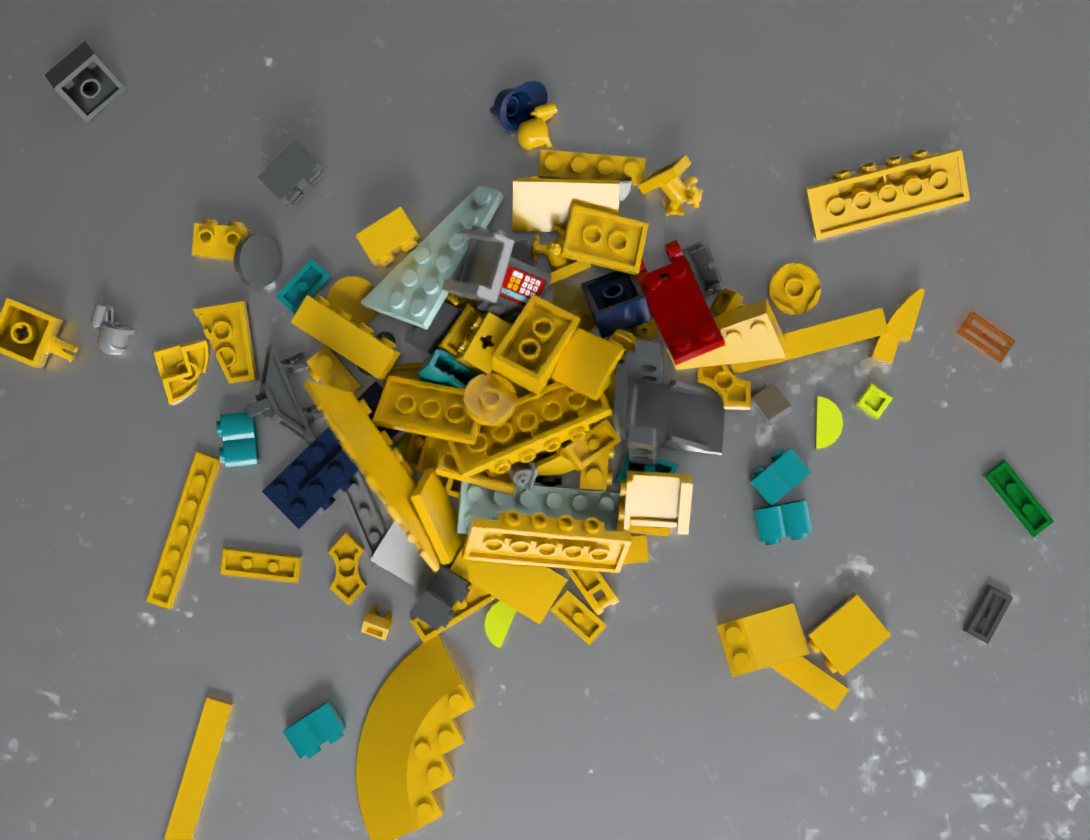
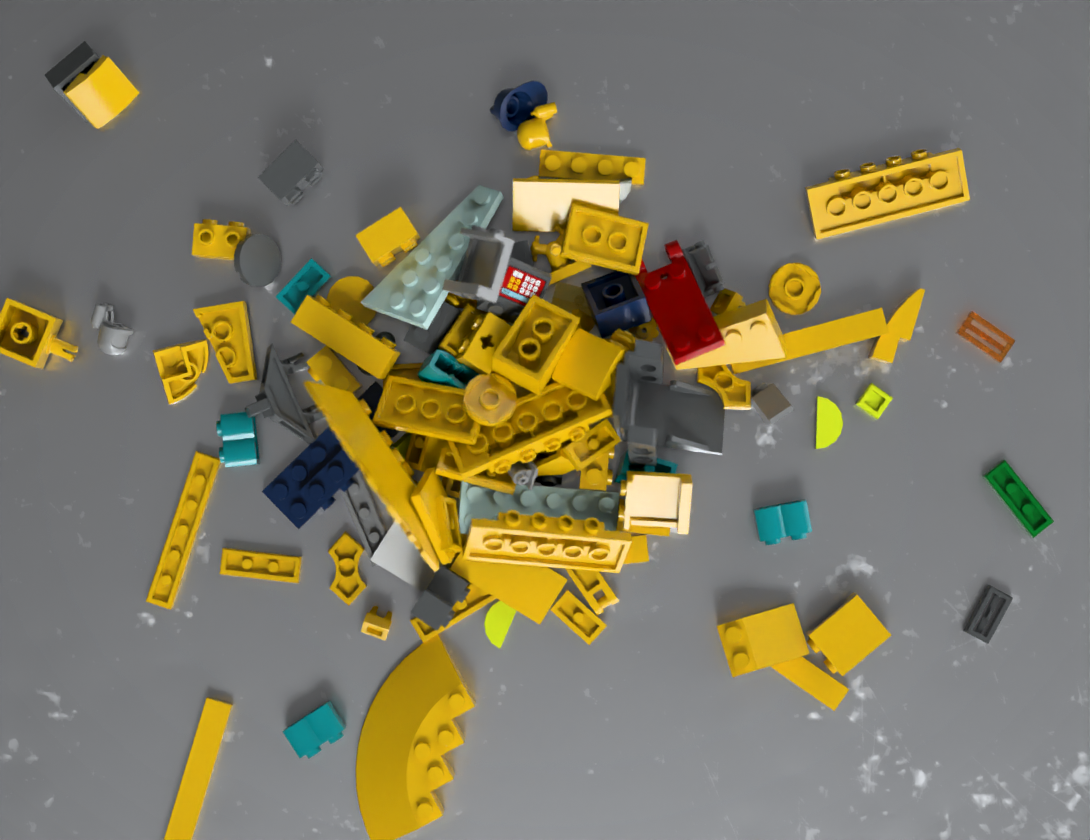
yellow piece [638,155,703,216] -> none
teal brick [748,447,812,506] -> none
none -> yellow slope [63,55,139,129]
none -> yellow tile [435,496,463,553]

